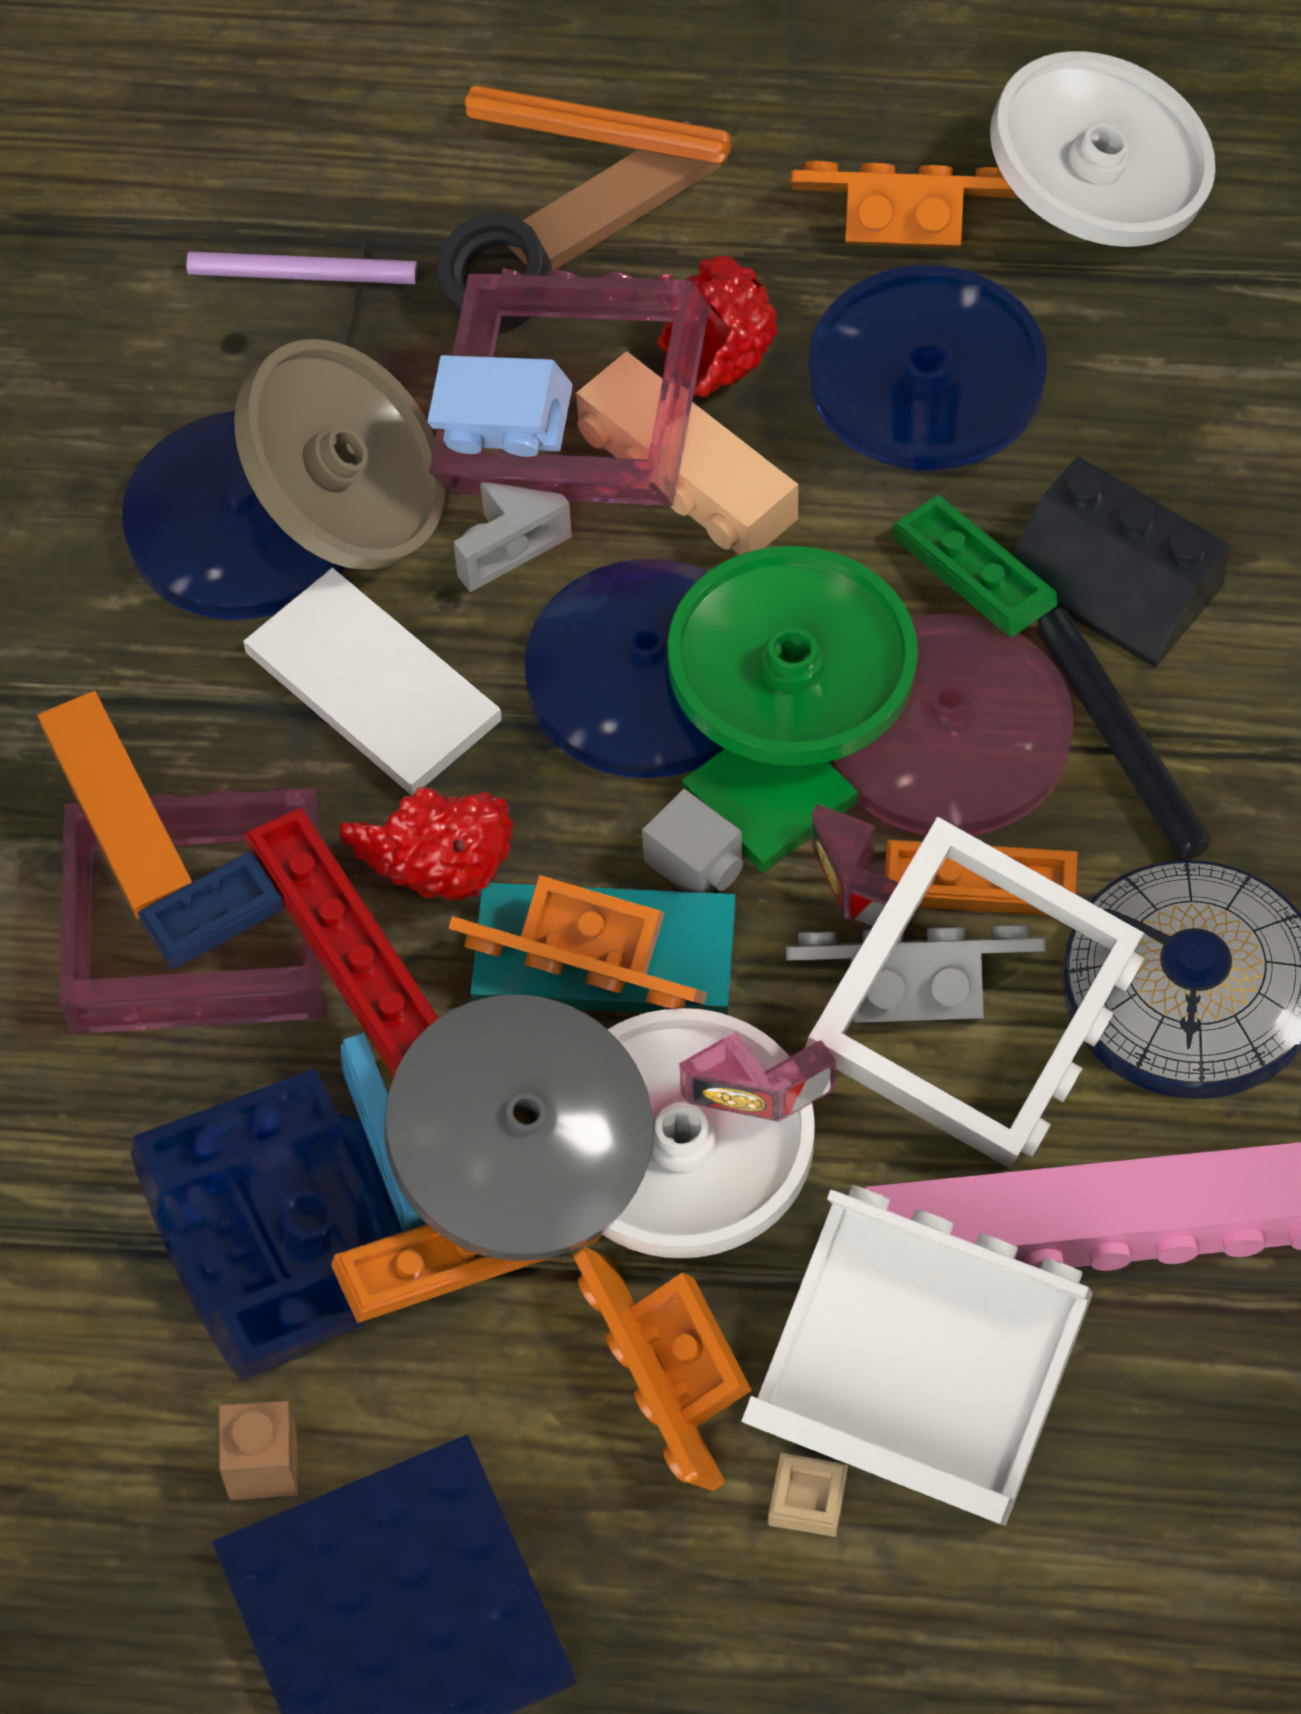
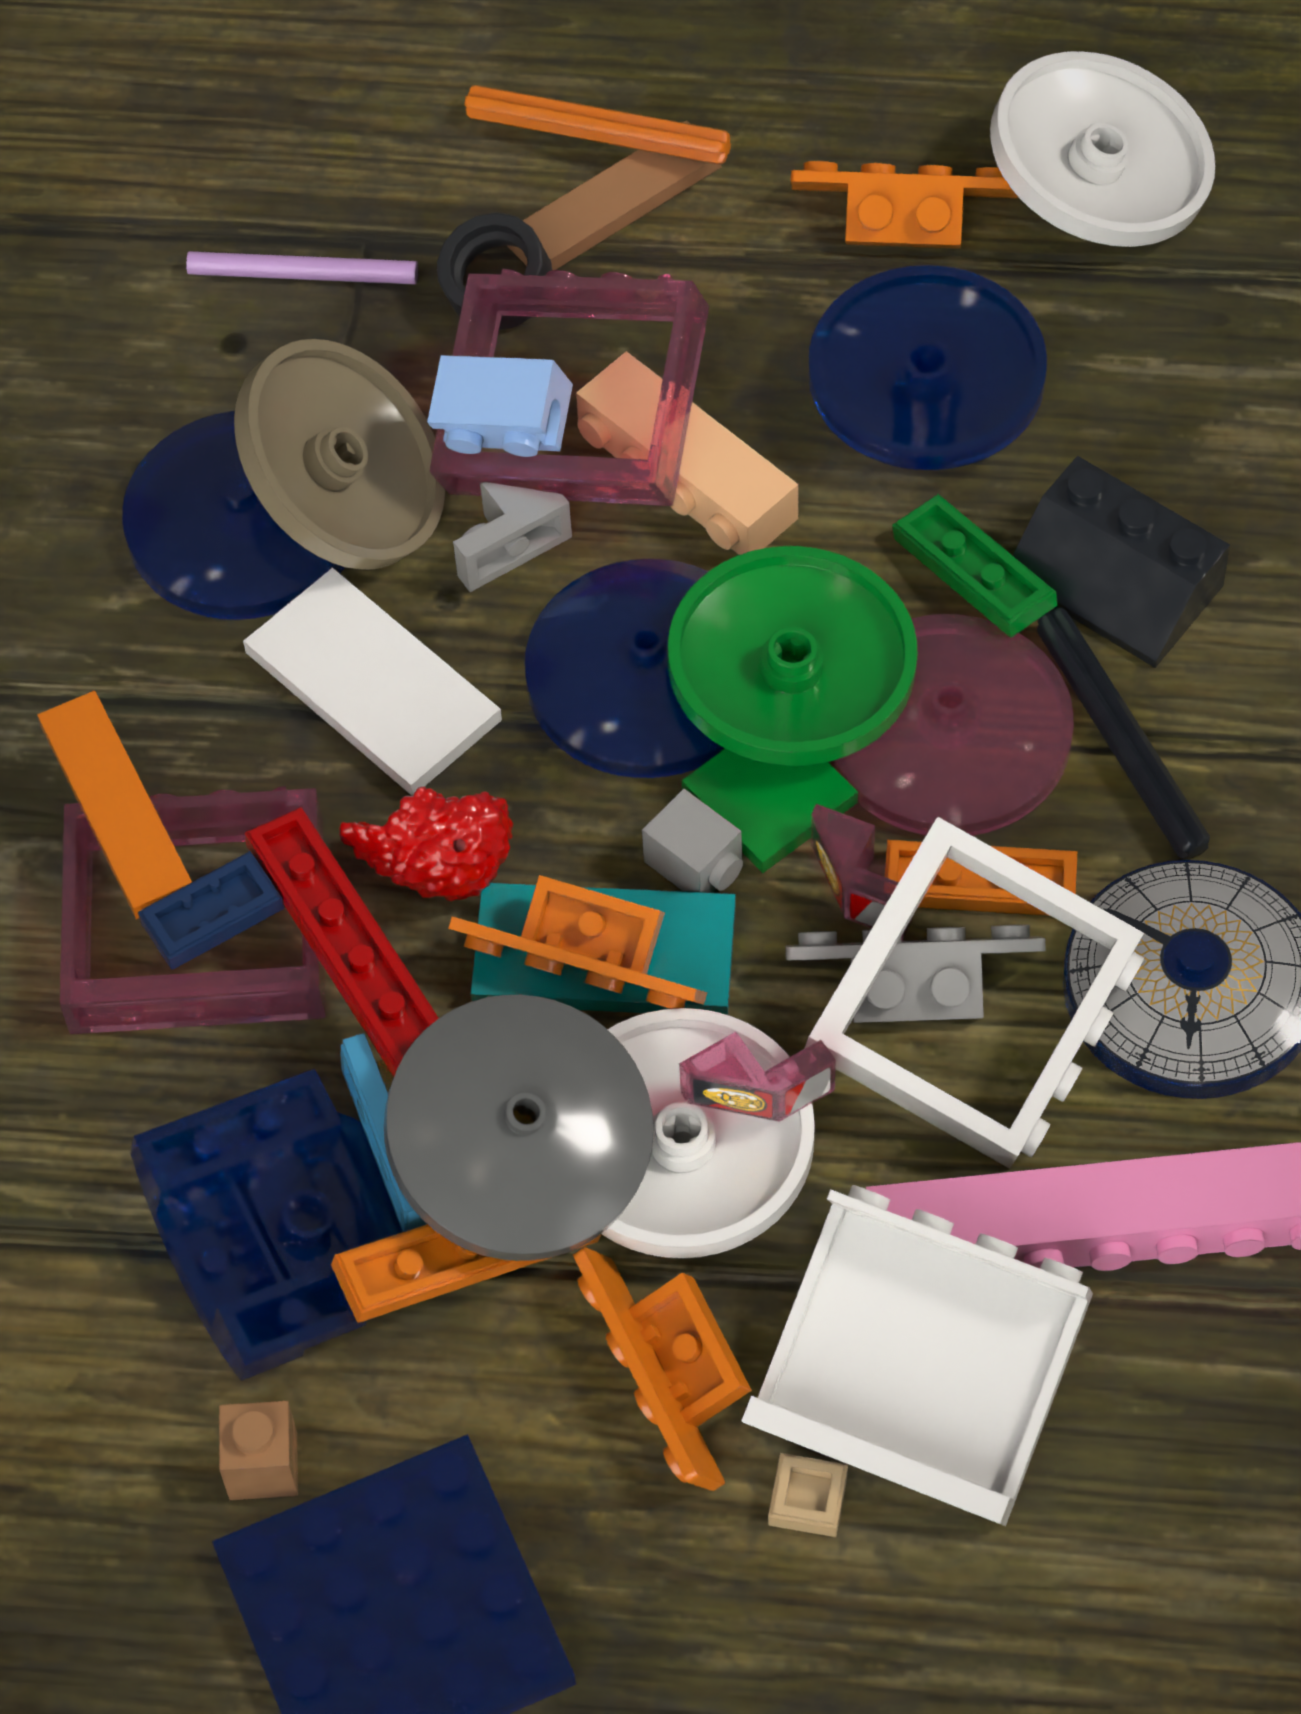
red piece [658,255,777,397] -> none

